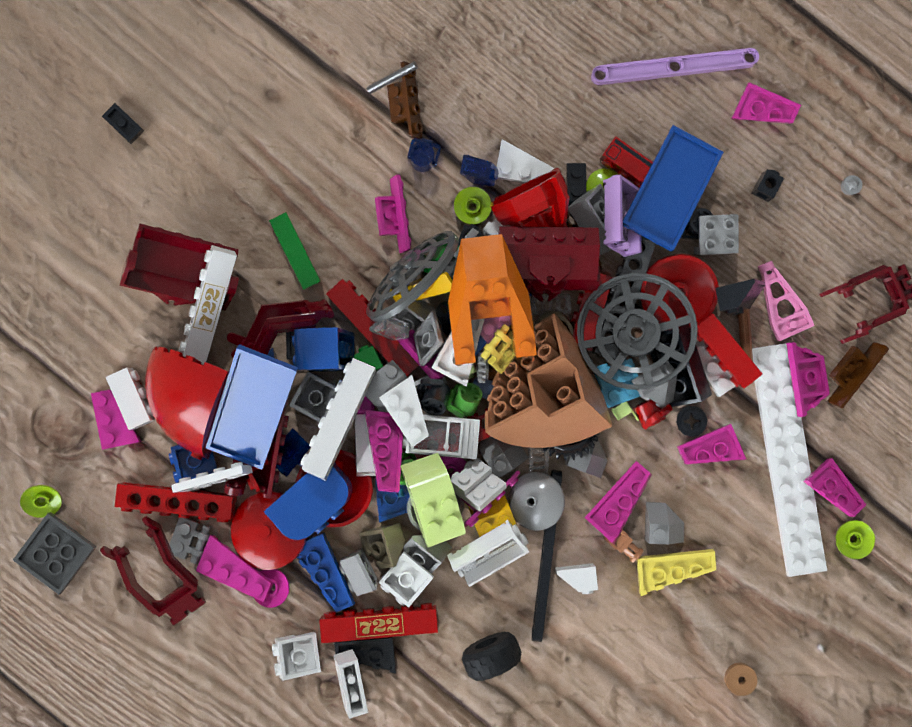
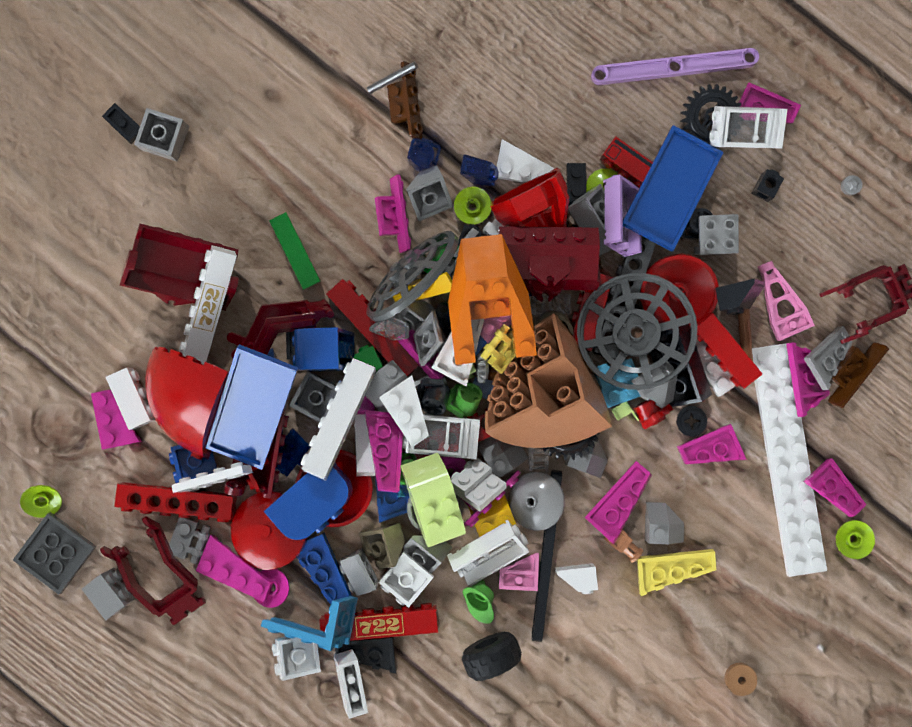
none -> light grey brick [82,567,136,620]
none -> light grey brick [134,108,189,162]
none -> dark azure bracket [261,596,358,651]
none -> light grey slope [406,165,454,221]
none -> bright green piece [463,580,494,624]
none -> bright pink wing [499,553,539,591]
none -> black gear [680,84,743,148]
none -> white door [709,106,787,149]
none -> light grey wing [804,326,853,390]

